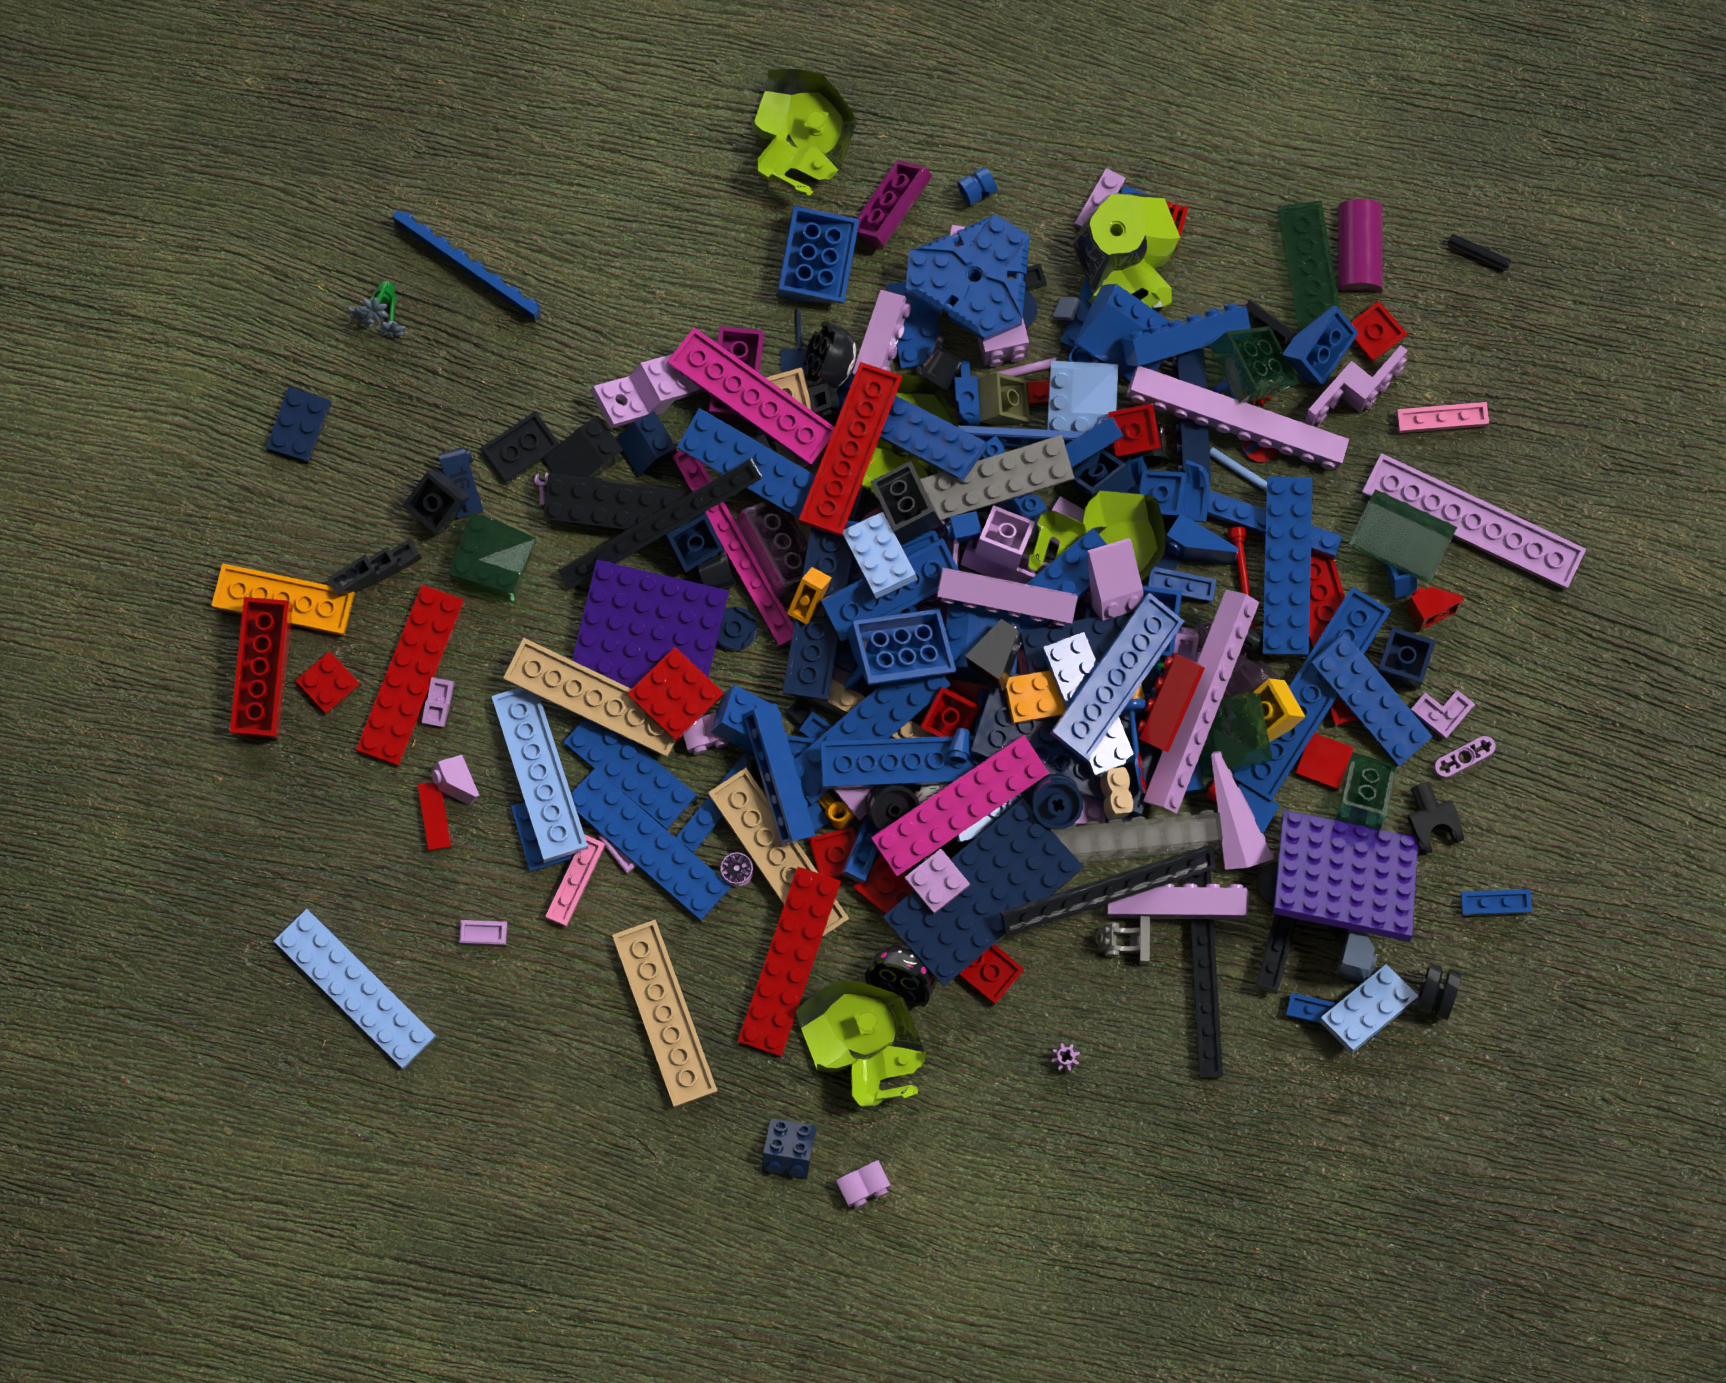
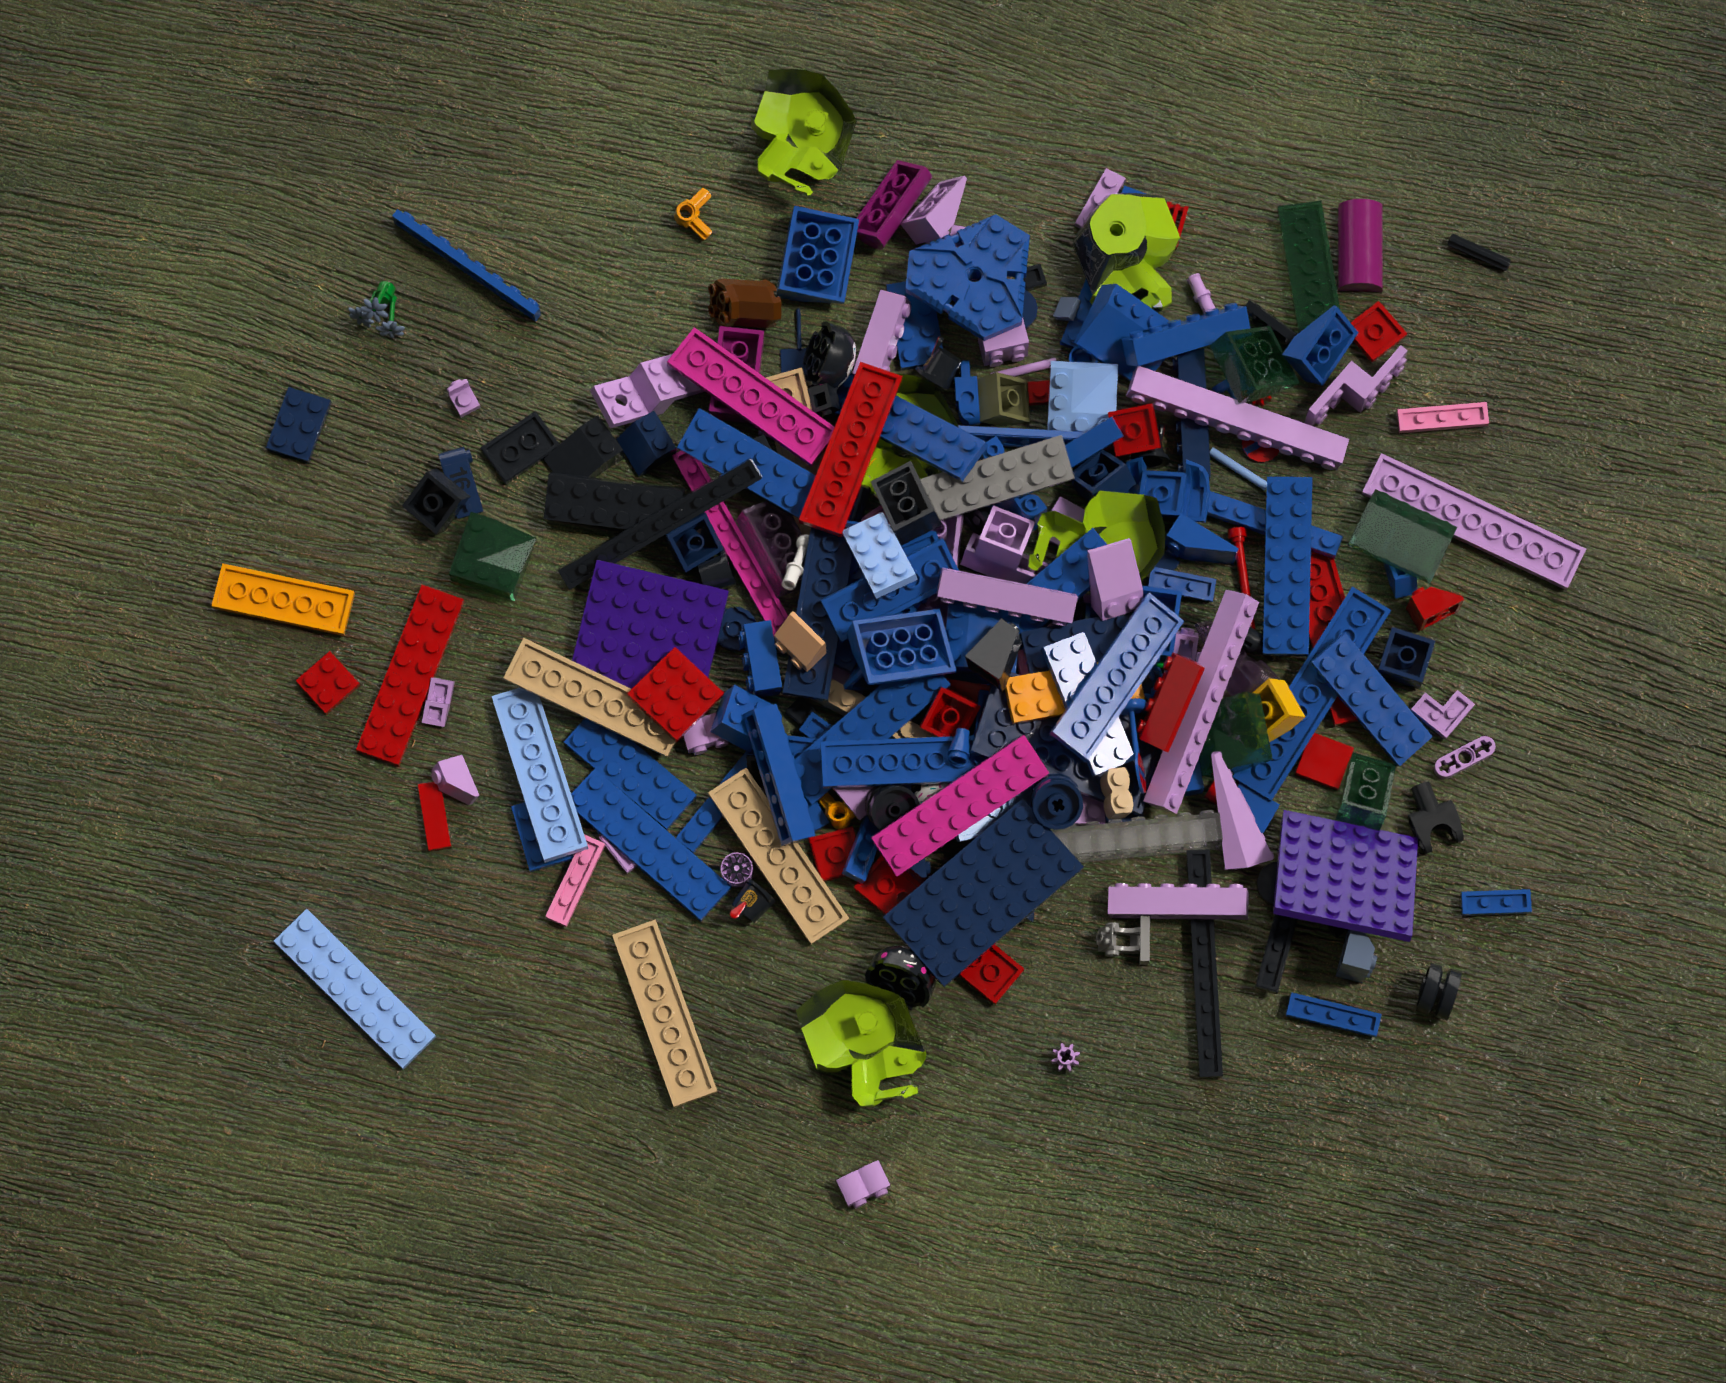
red brick [230,597,293,739] -> none
black slope [327,538,422,597] -> none
lavender tile [459,920,507,946] -> none
lavender hand [534,472,548,505] -> none
red plate [738,866,841,1057] -> none
dark blue bracket [761,1119,816,1179] -> none
light orange slope [787,567,832,624] -> none
lavender plate [905,849,970,914] -> none
blue brick [945,512,982,544] -> none
blue wheel [957,167,998,206] -> none
black plate [1000,845,1216,936] -> none
light blue plate [1319,964,1418,1054] -> none
none -> lavender bracket [447,379,481,418]
none -> light orange axle [674,188,712,240]
none -> reddish brown brick [708,278,781,328]
none -> black hat [729,878,776,923]
none -> blue brick [738,620,782,698]
none -> light nougat slope [774,611,826,672]
none -> white pin [782,534,810,590]
none -> lavender slope [901,175,967,244]
none -> lavender pin [1187,273,1215,314]

